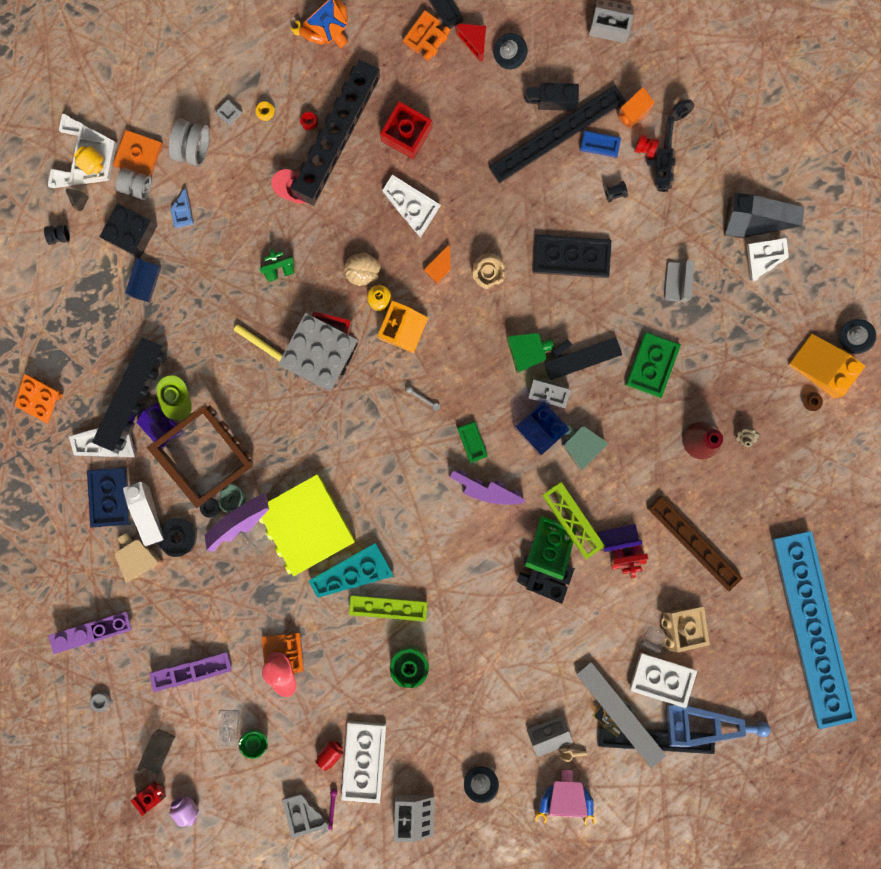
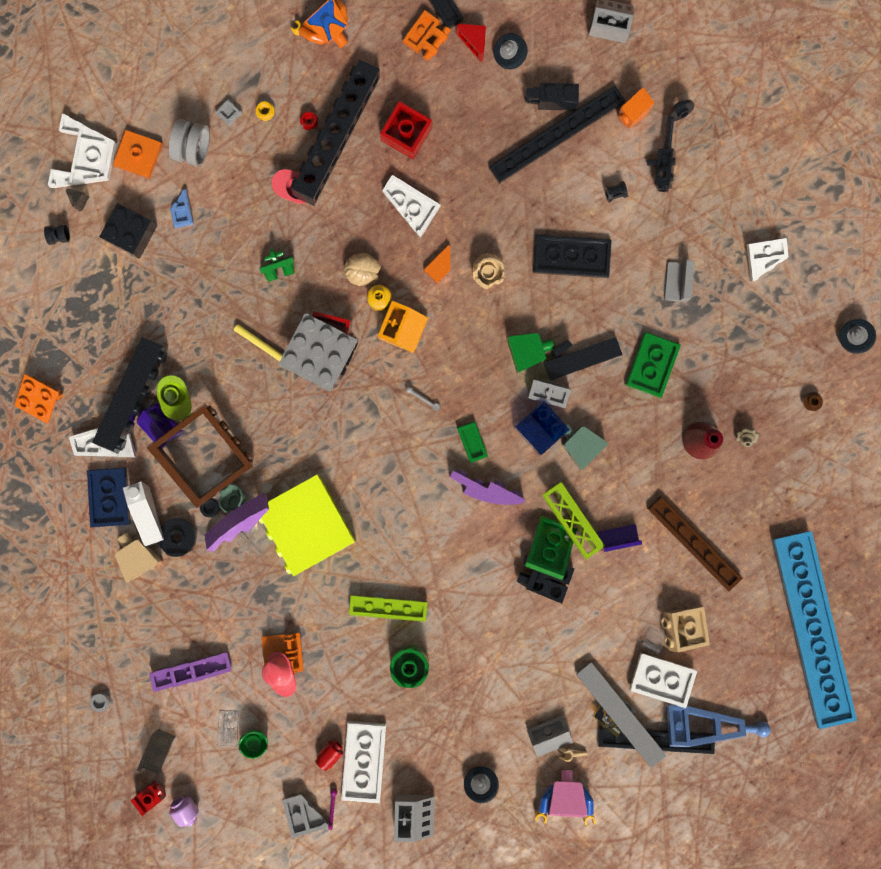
medium lavender slope [48,612,132,654] -> none
yellow head [74,145,104,175] -> none
light grey wheel [116,167,152,200] -> none
dark blue panel [125,257,161,303] -> none
teal wing [308,543,394,598] -> none
blue tile [580,130,621,158] -> none
red hips [611,545,649,578] -> none
red wheel [634,134,659,158] -> none
black wedge [724,193,805,238] -> none
light orange slope [789,334,865,398] -> none

